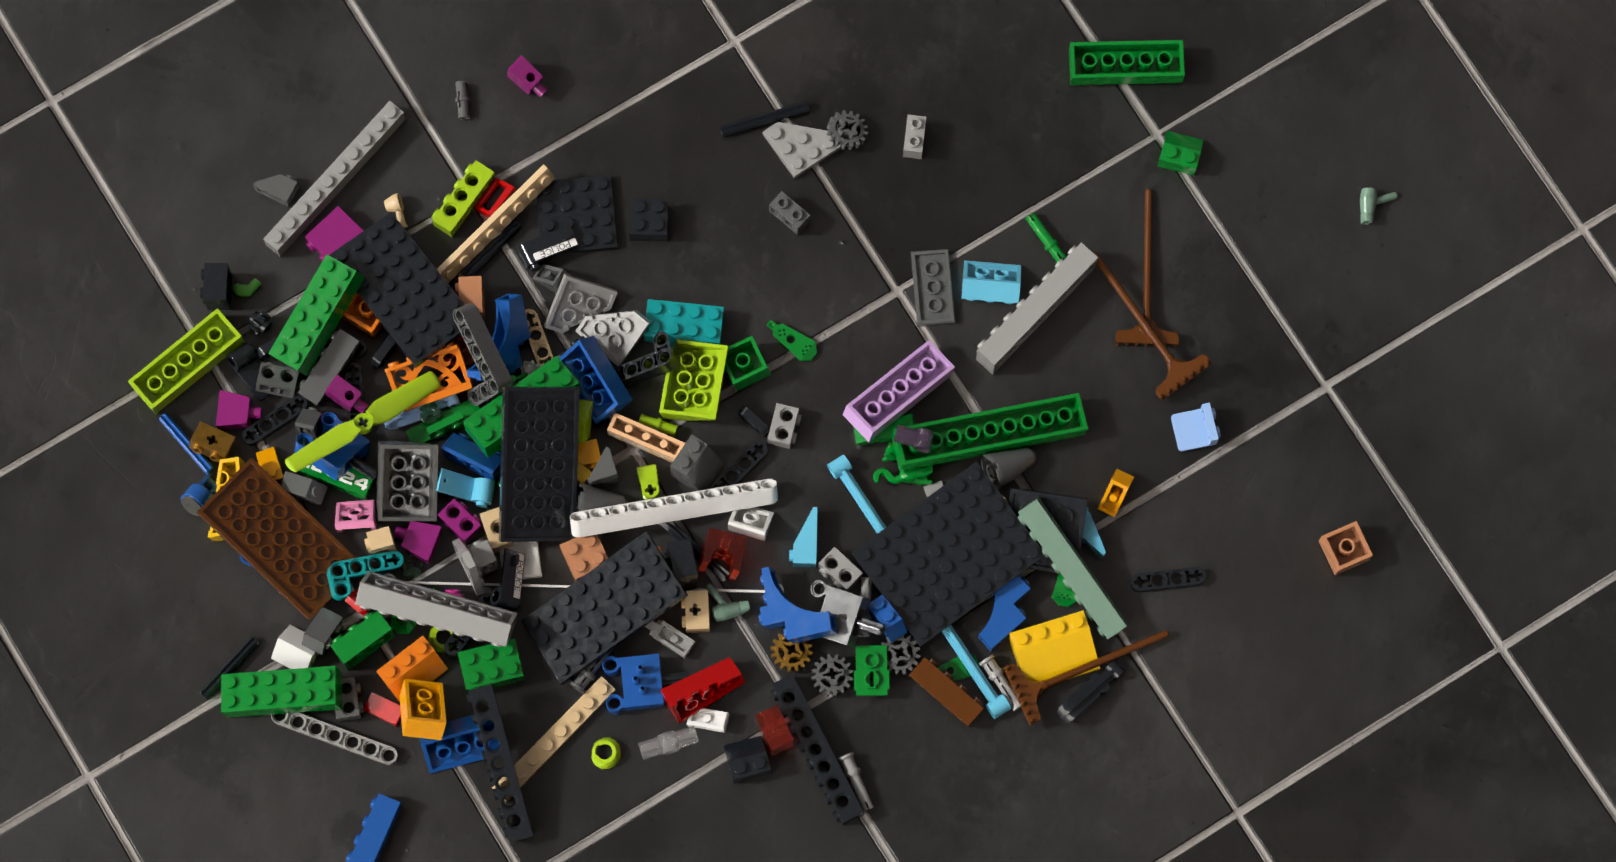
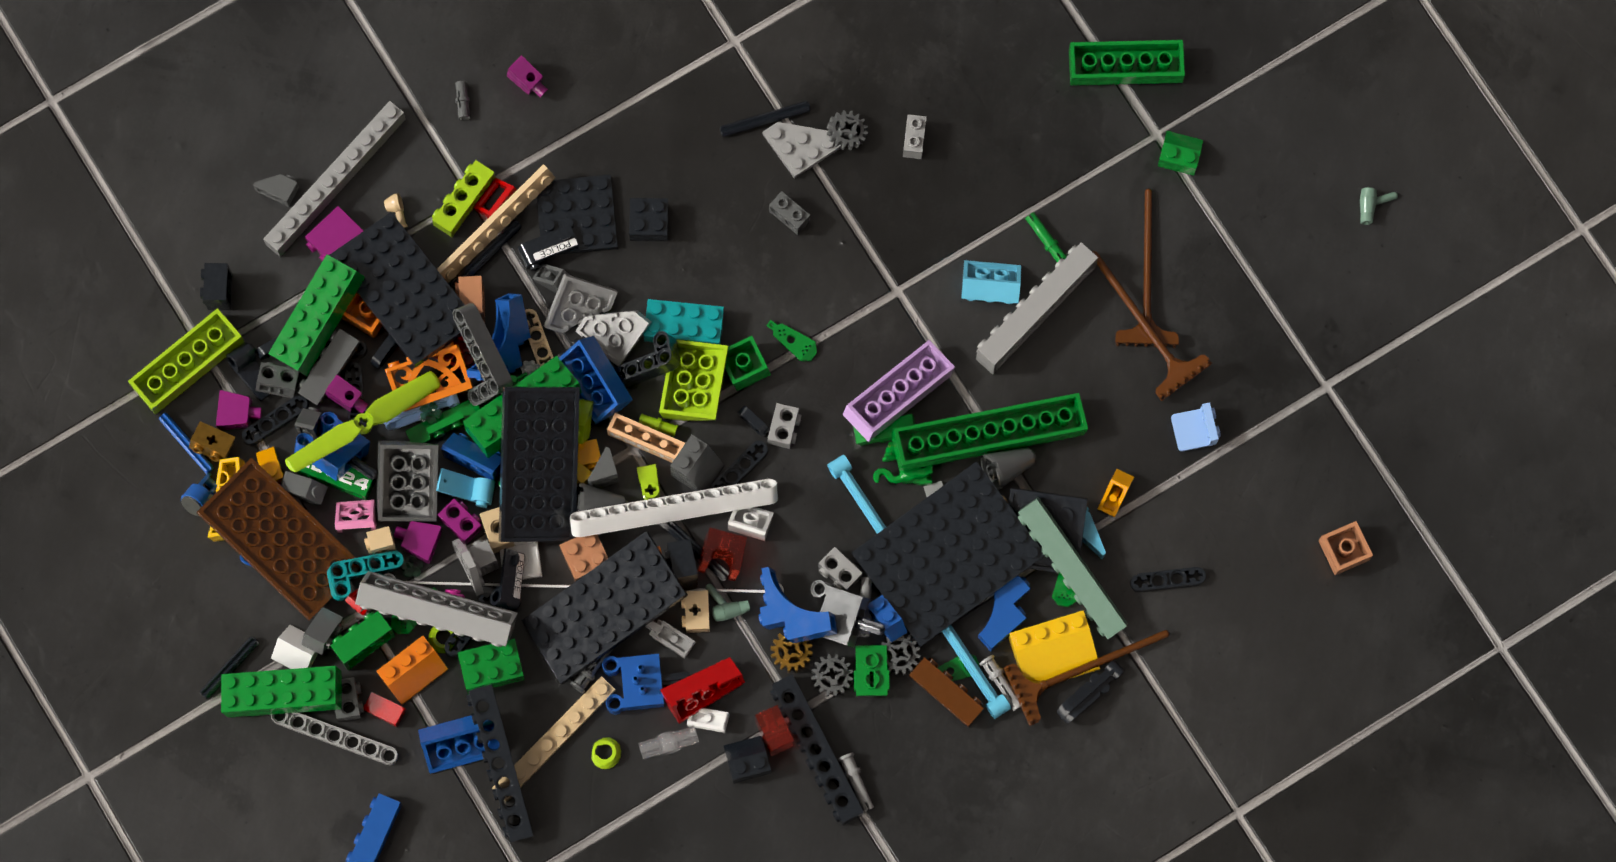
bright green arm [232,278,261,297] -> none
black gear [248,311,272,335] -> none
light orange brick [399,679,446,740] -> none
medium azure slope [789,507,817,568] -> none
clear purple piece [893,425,934,453] -> none
dark grey tile [911,249,955,327] -> none

